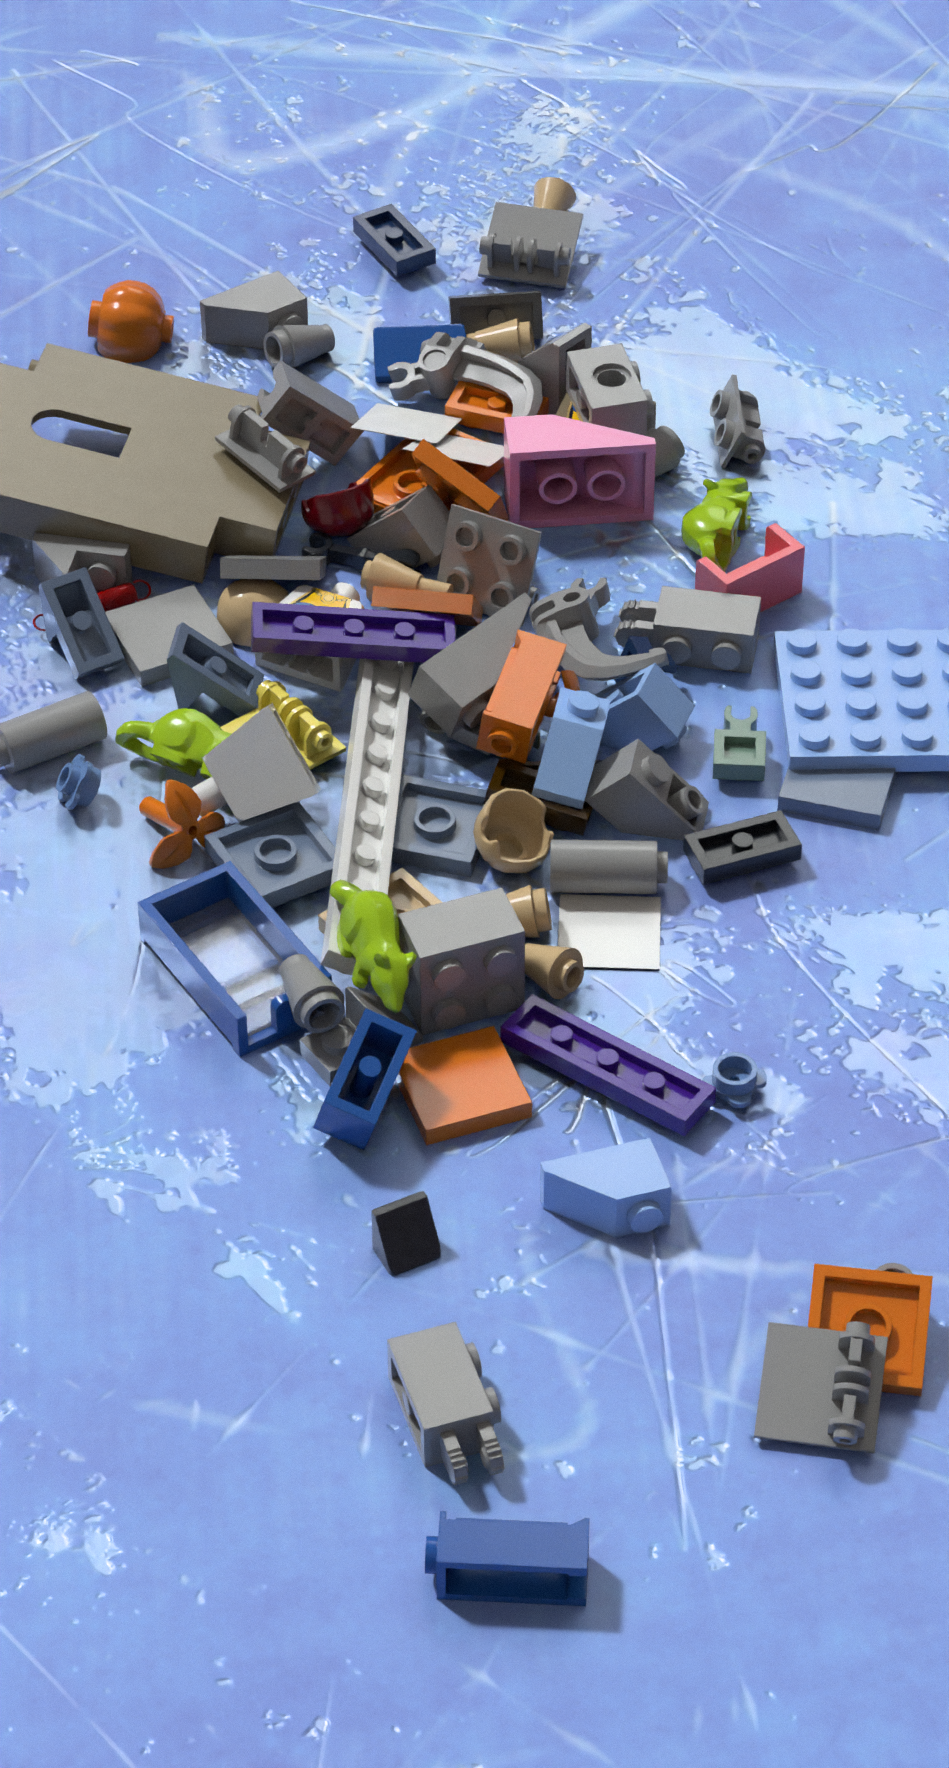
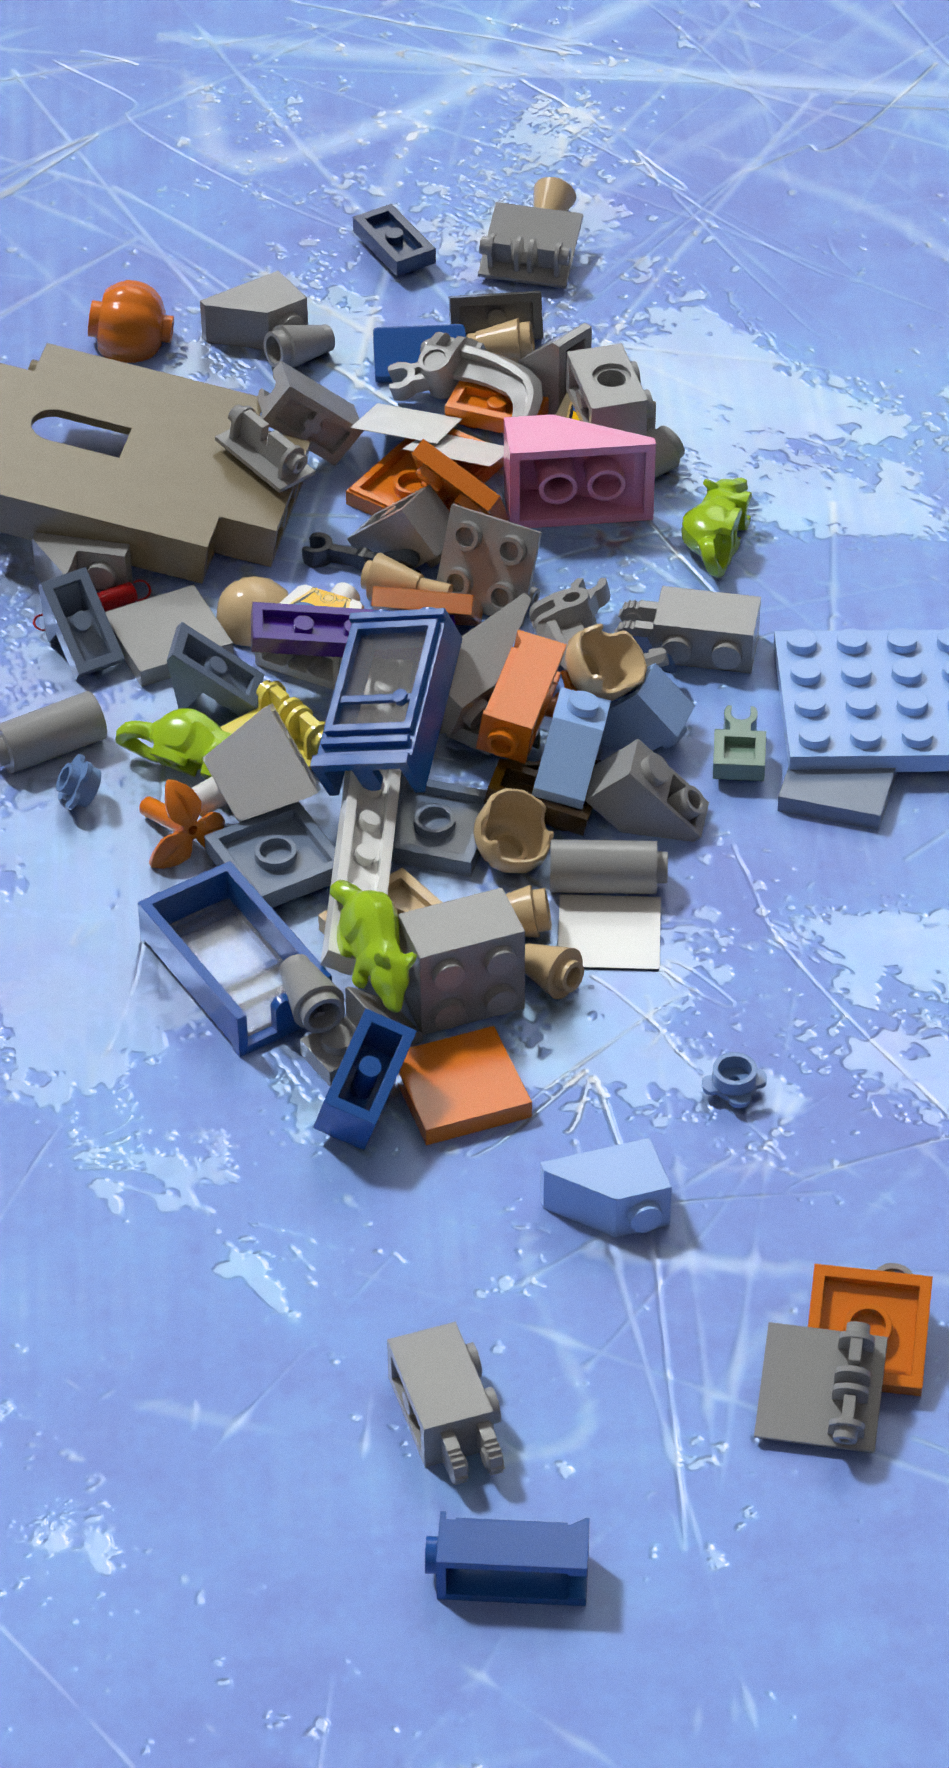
light grey tile [220,555,326,580] -> none
dark red hair [301,479,374,537] -> none
black slope [371,1191,441,1276] -> none
dark purple plate [500,994,716,1137] -> none
black plate [683,810,802,885] -> none
coral panel [695,523,805,612] -> none
light grey hinge [710,374,766,468] -> none
none -> blue door [310,607,463,796]
none -> tan hair [565,623,647,701]

